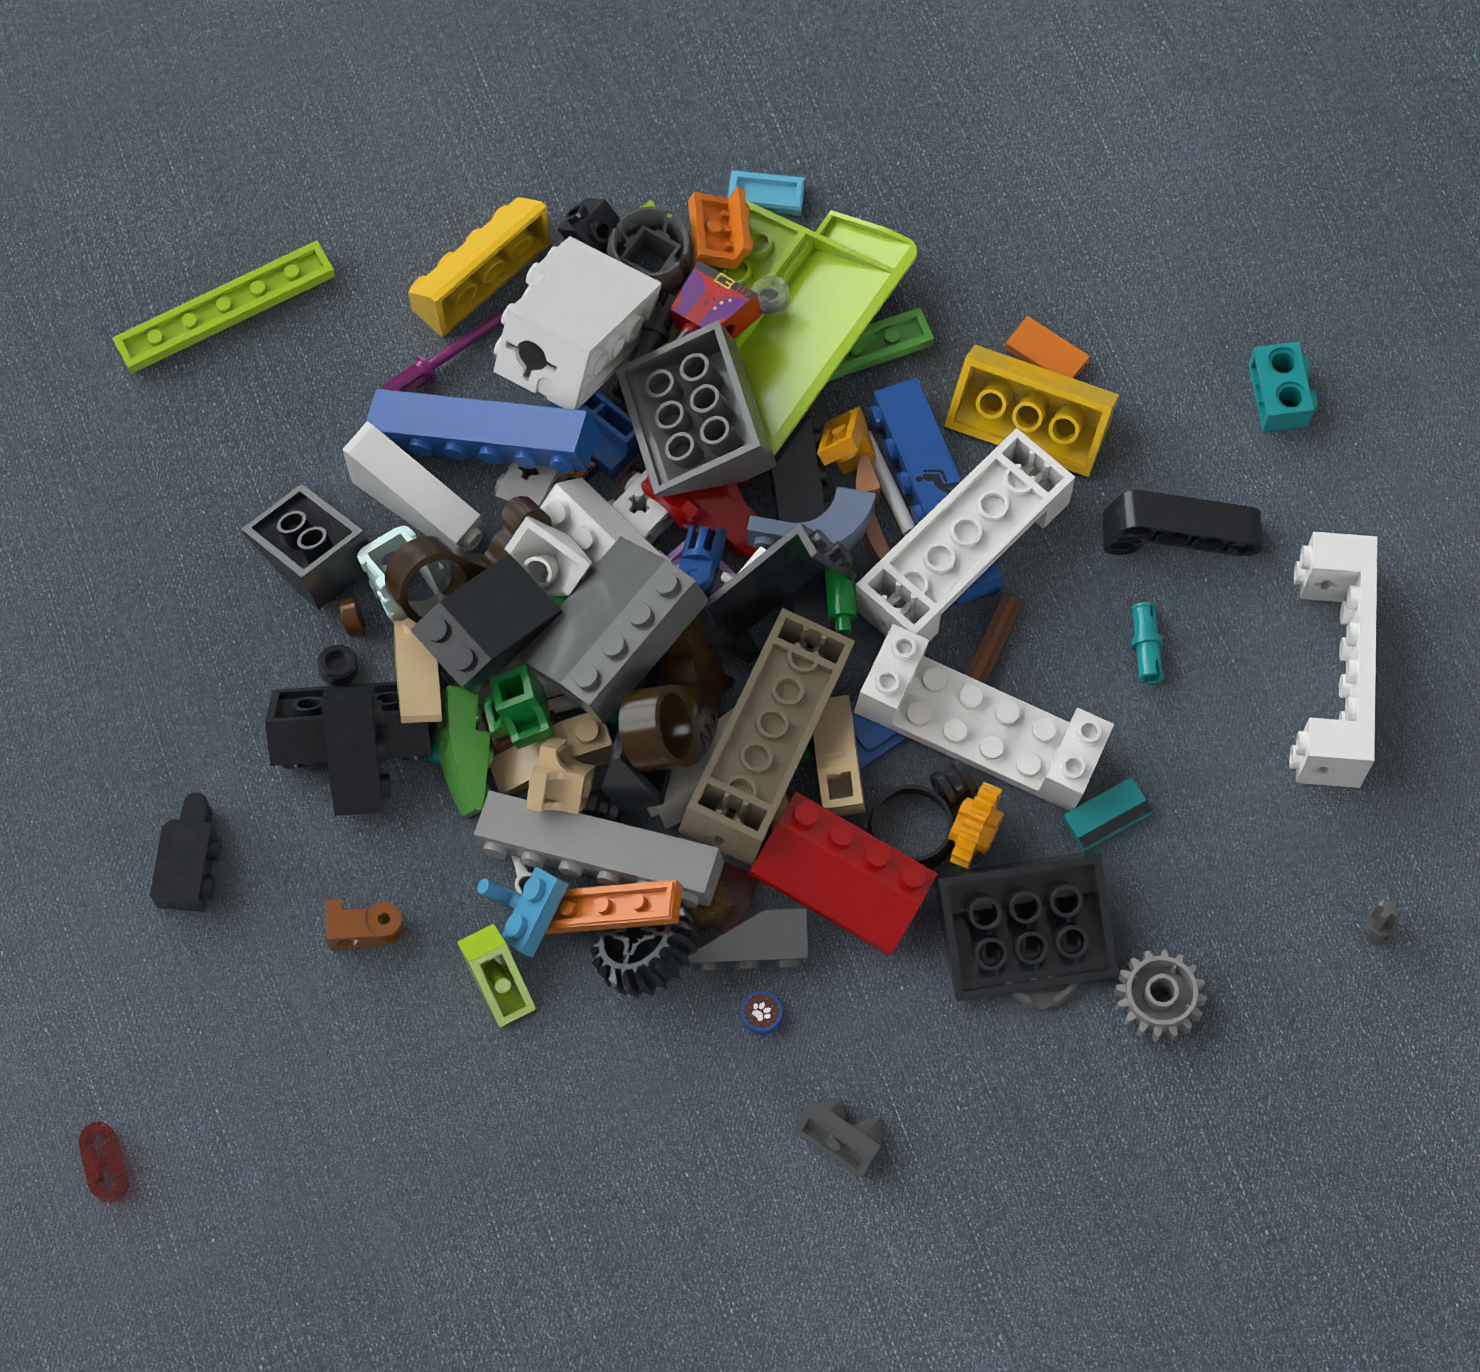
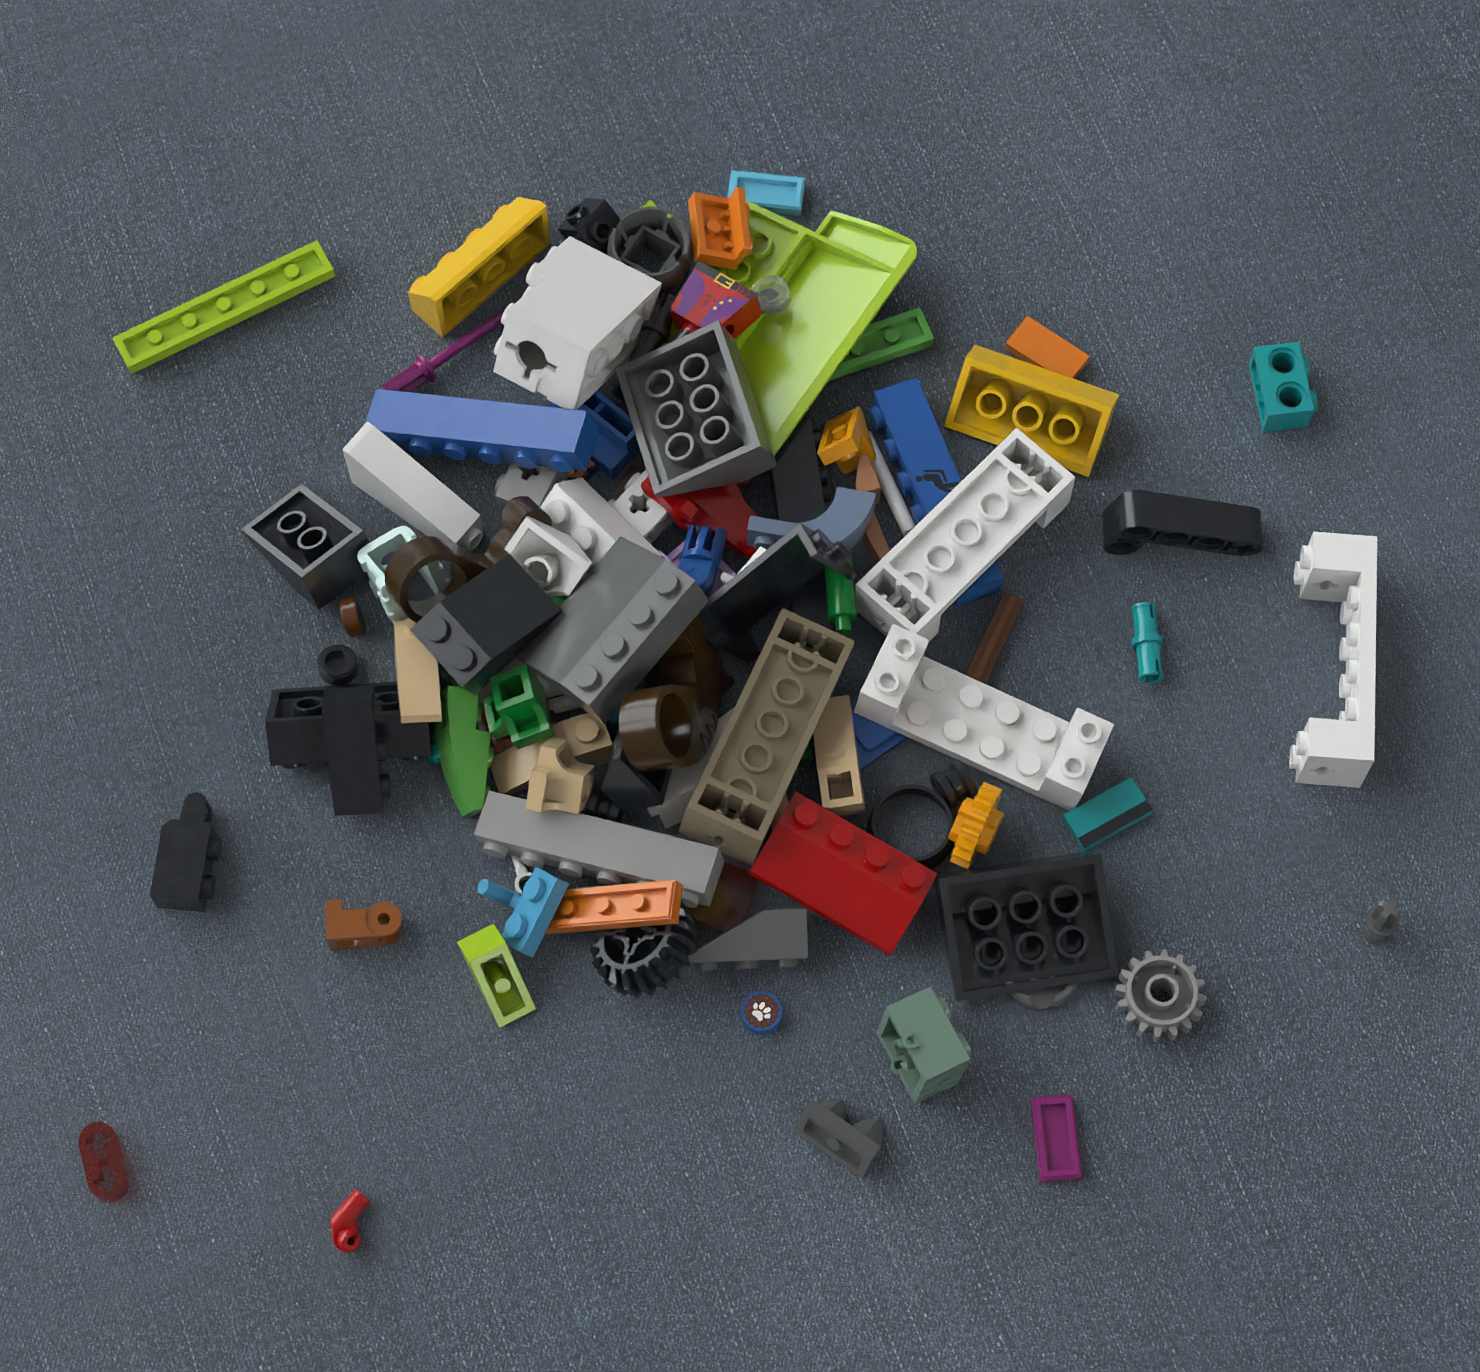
none -> red arm [330,1189,371,1253]
none -> sand green brick [876,986,971,1104]
none -> magenta tile [1030,1095,1082,1183]

